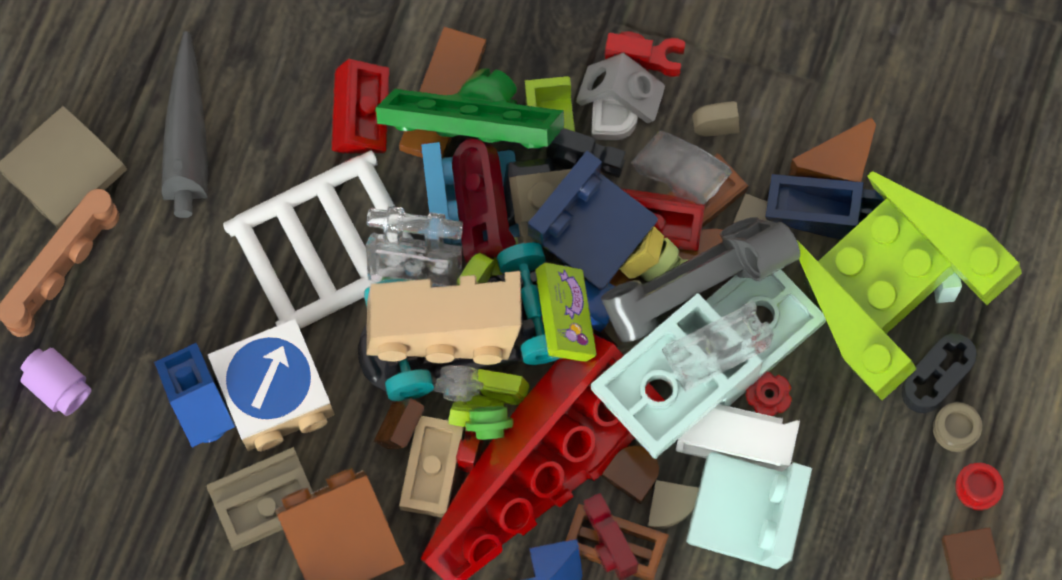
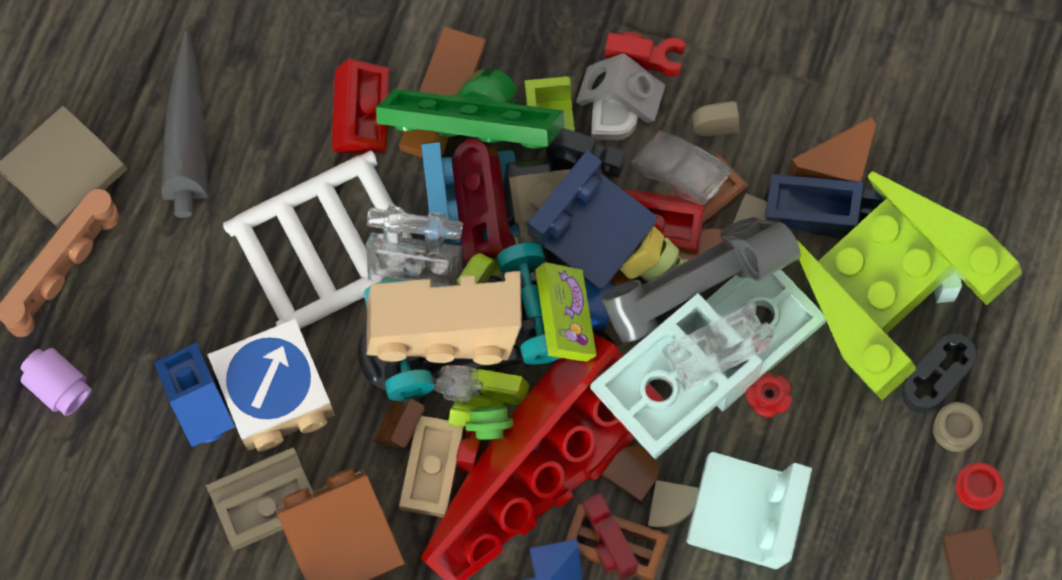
white window [676,404,800,472] -> none

